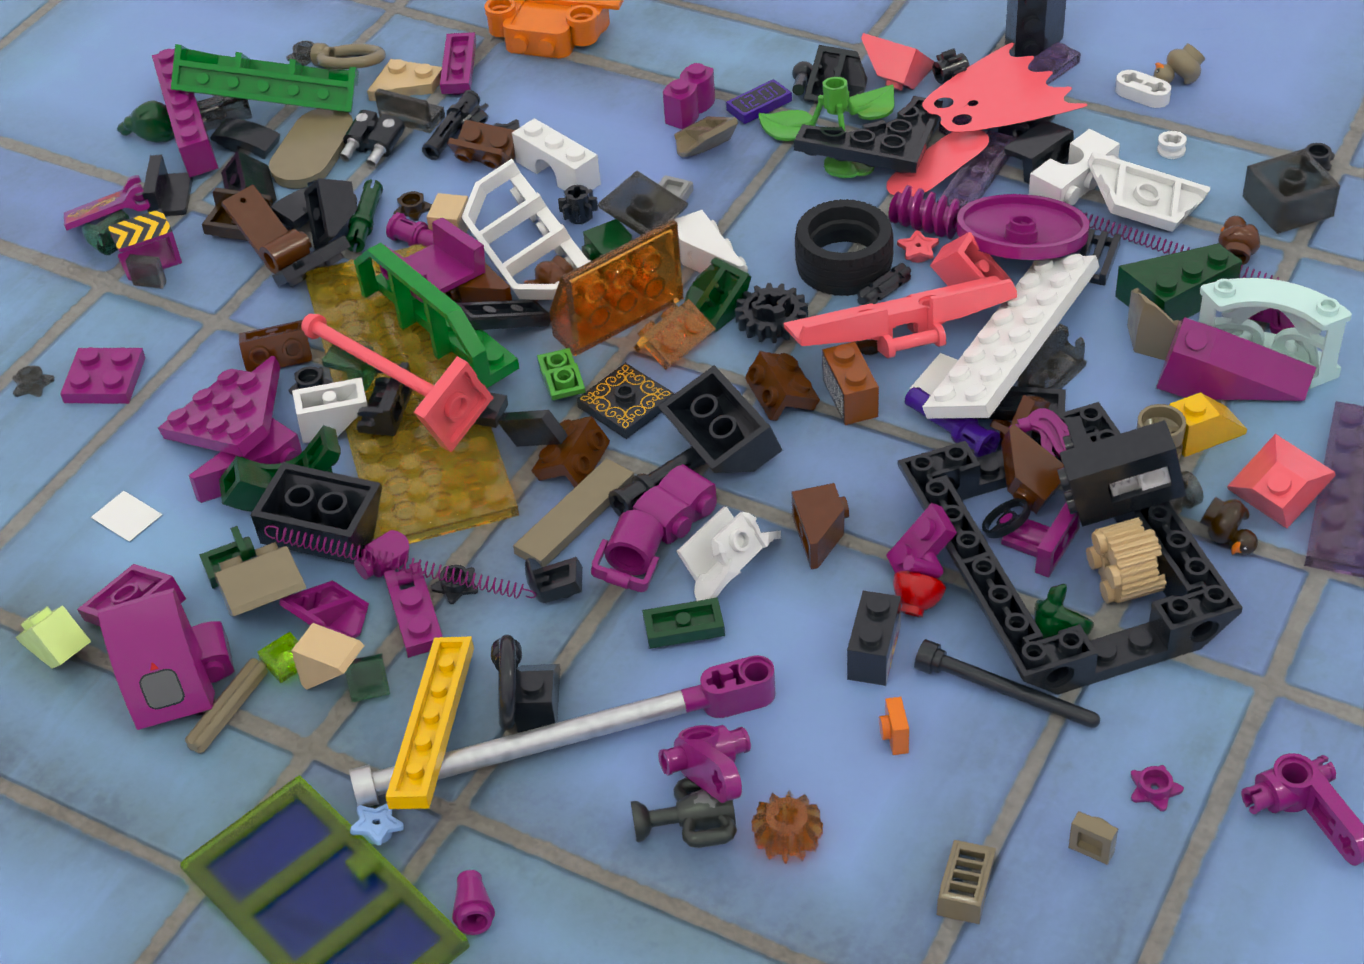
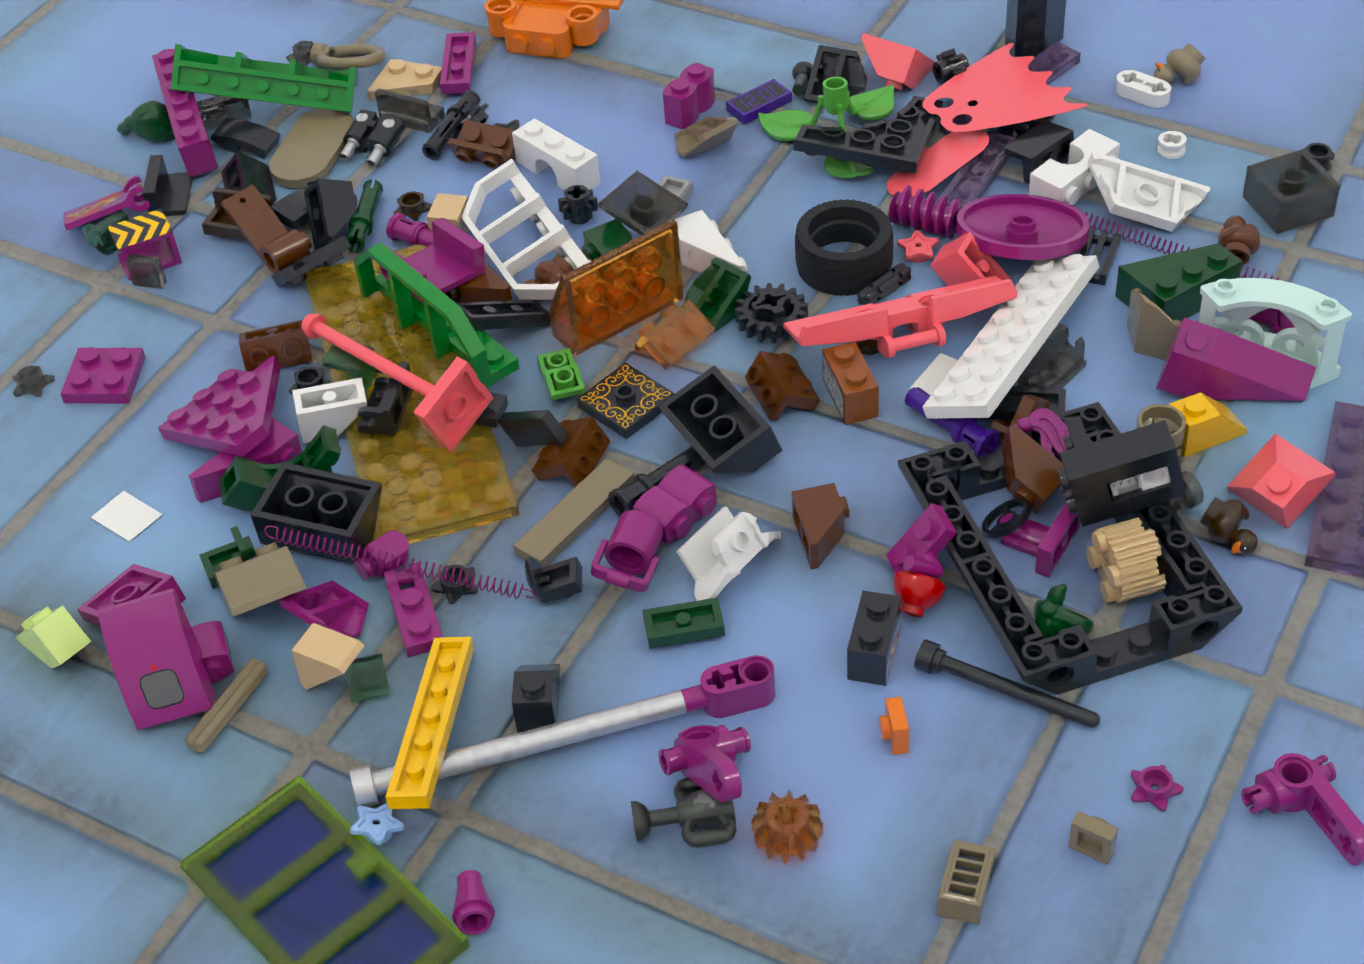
clear neon green plate [257,631,298,683] -> none
black piece [491,634,522,730] -> none

